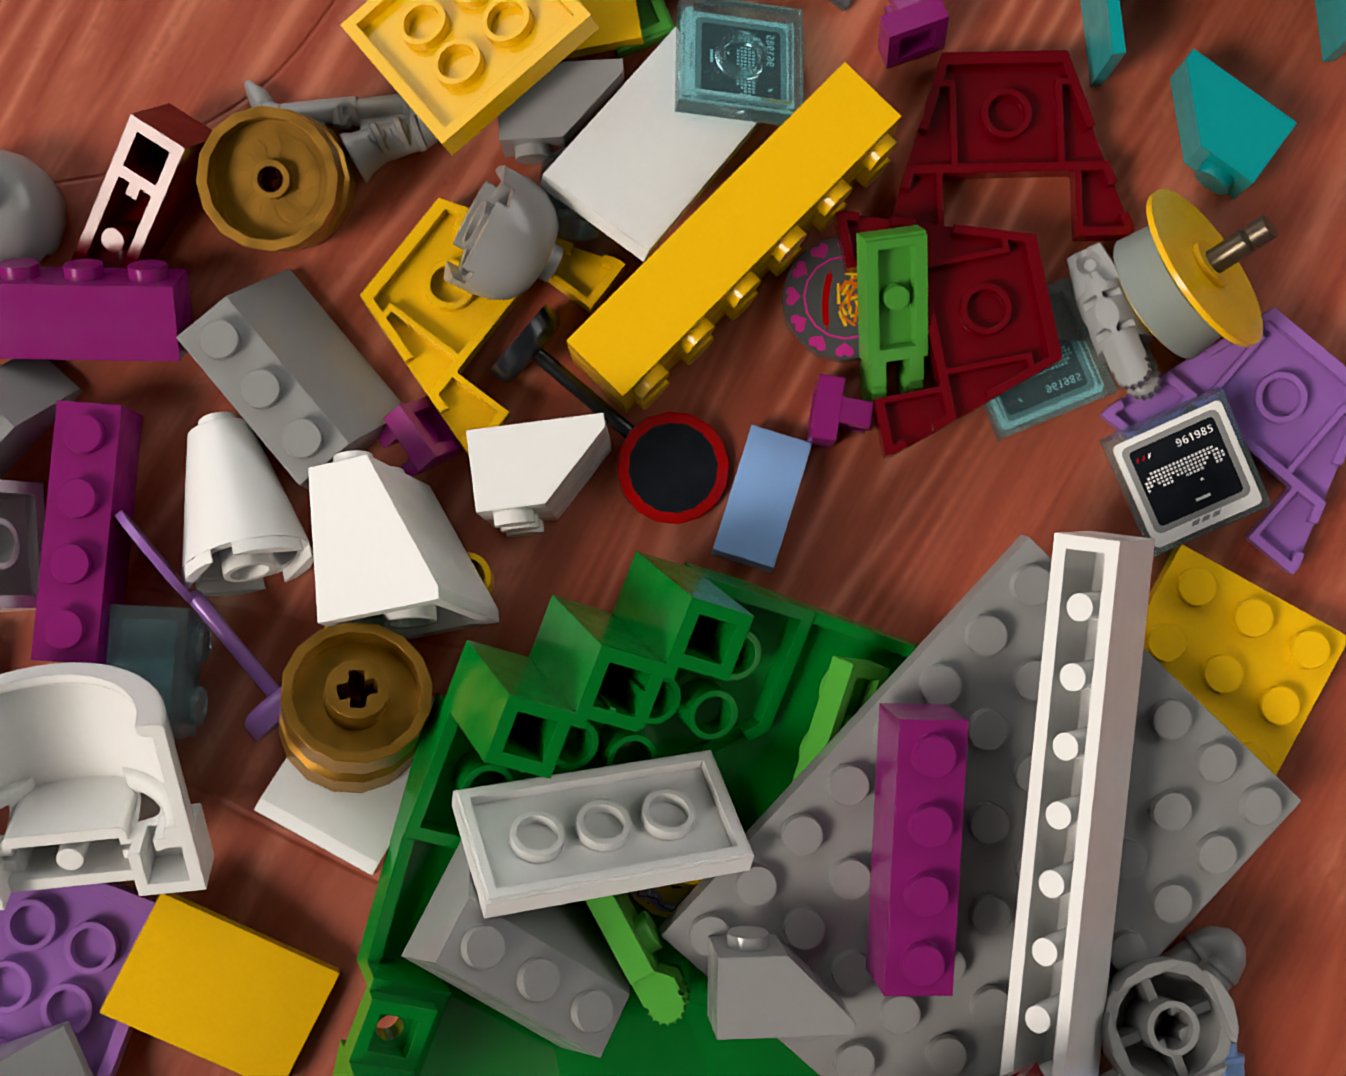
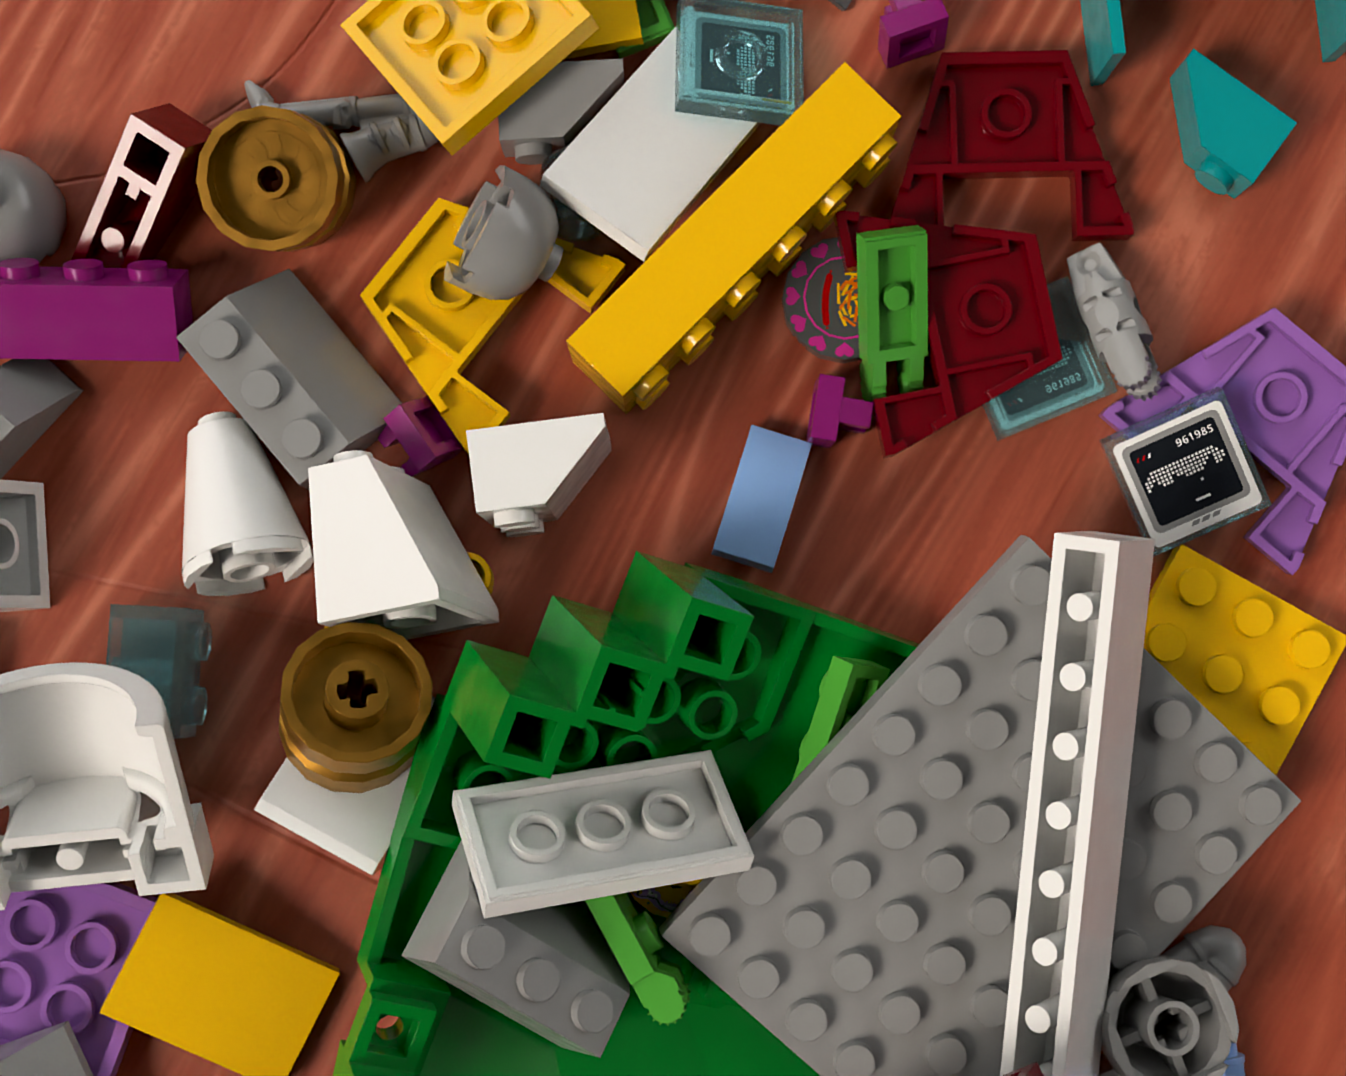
magenta brick [31,400,143,665] -> none
medium lavender piece [115,510,282,742] -> none
black piece [489,304,729,524] -> none
light grey slope [707,926,855,1040] -> none
magenta brick [866,703,969,996] -> none
piece [1113,189,1278,359] -> none

